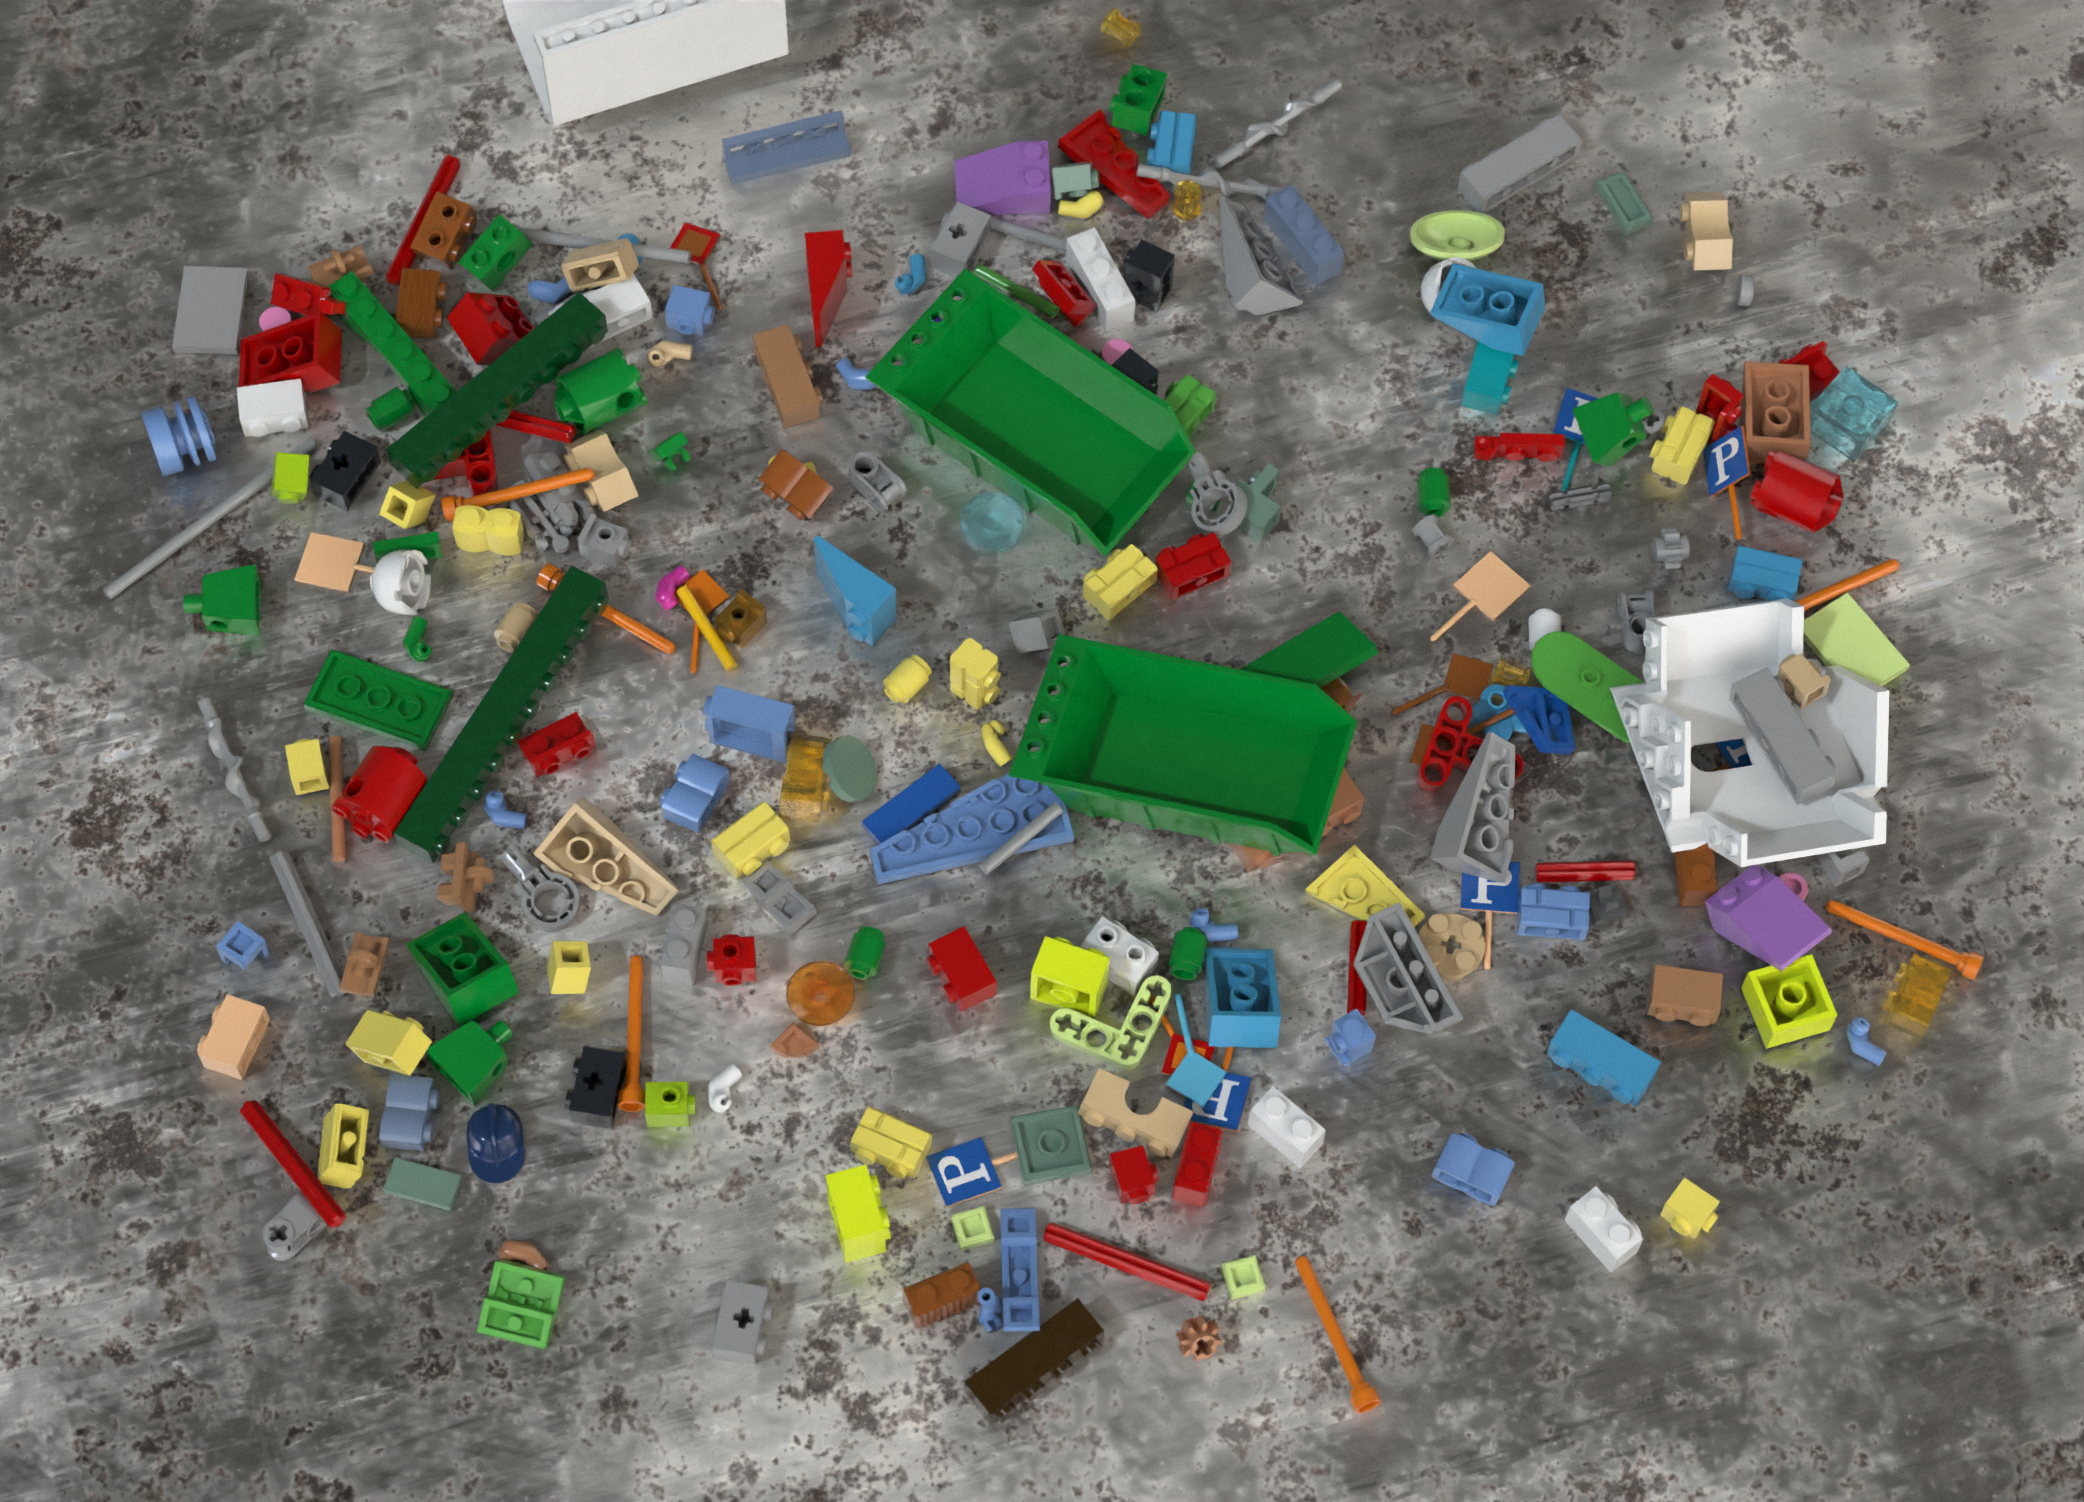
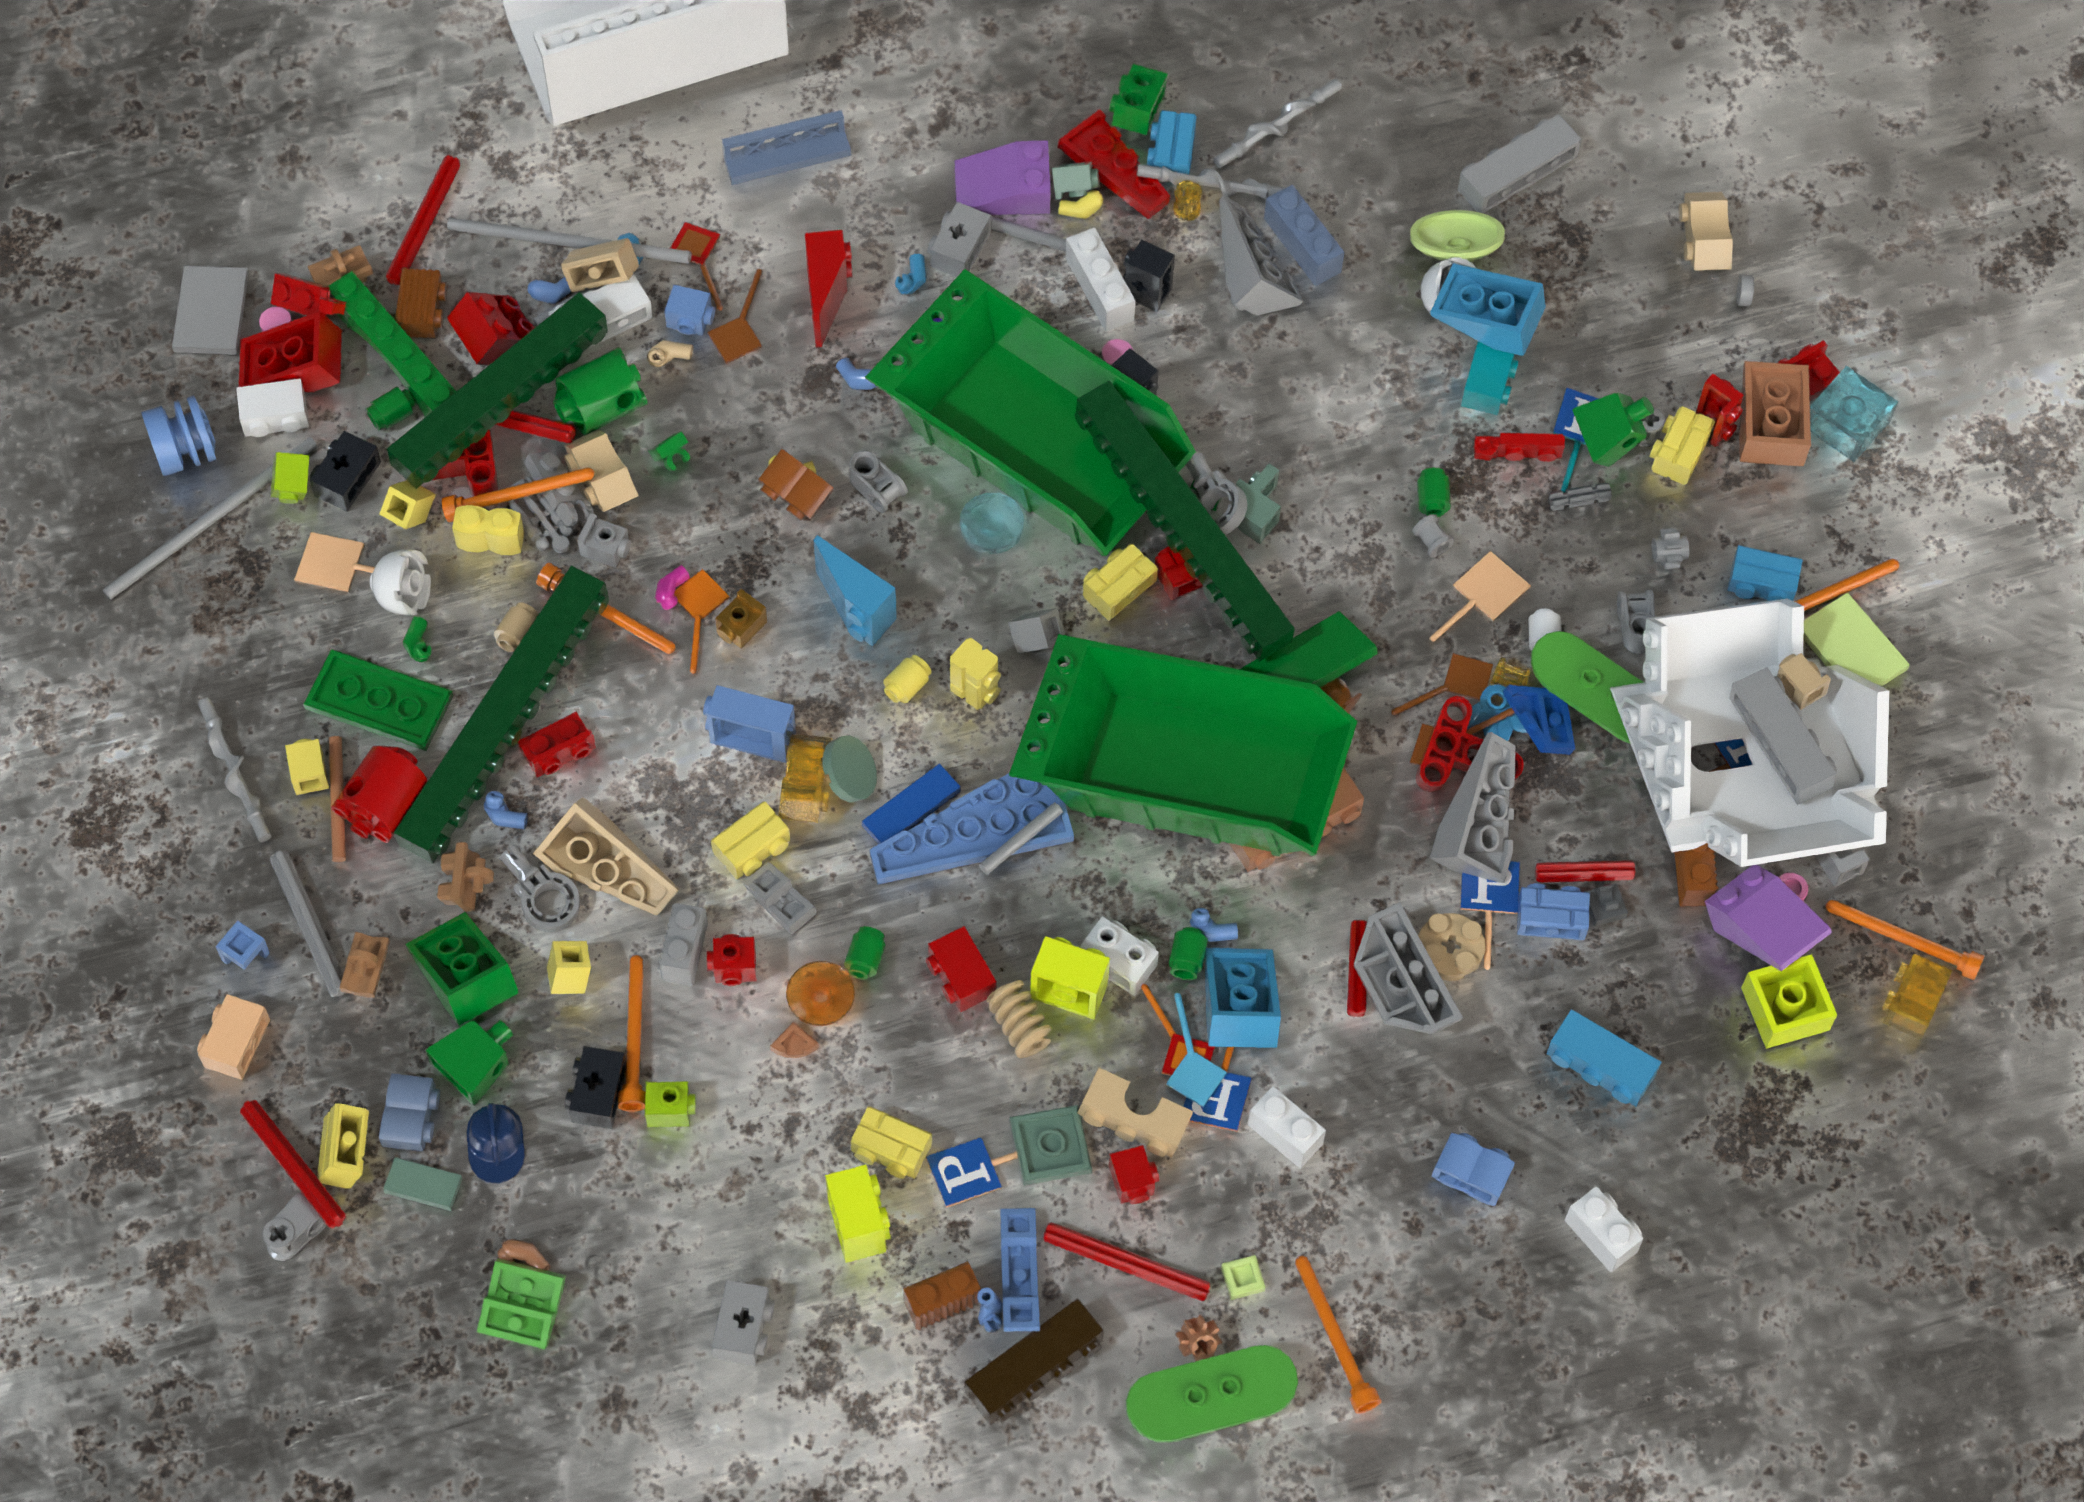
green torso [183,565,261,635] -> none
light yellow brick [345,1010,432,1076] -> none
green tile [373,531,443,563] -> none
dark orange brick [410,191,478,270] -> none
green brick [459,214,533,292] -> none
medium blue brick [660,754,730,833] -> none
yellow bar [676,585,738,672] -> none
white arm [708,1064,743,1113] -> none
medium nougat brick [752,324,824,429] -> none
yellowish green tile [951,1206,994,1251] -> none
bright green bar [973,263,1059,318] -> none
light yellow arm [980,720,1013,767] -> none
red bracket [1031,260,1097,327] -> none
yellowish green beam [1050,975,1172,1070] -> none
clear yellow bush [1101,9,1141,48] -> none
bright green brick [1164,374,1216,438] -> none
red brick [1172,1122,1223,1207] -> none
light yellow wing [1305,845,1425,928] -> none
medium blue brick [1325,1009,1376,1067] -> none
sand green tile [1595,171,1653,235] -> none
medium nougat brick [1647,964,1723,1026] -> none
light yellow brick [1660,1177,1720,1239] -> none
blue piece [1703,426,1751,540] -> none
red cylinder [1750,450,1844,534] -> none
medium blue arm [1846,1017,1887,1066] -> none
none -> dark orange piece [708,268,762,364]
none -> tan piece [986,980,1051,1059]
none -> dark green brick [1075,381,1295,662]
none -> bright green piece [1126,1345,1298,1442]

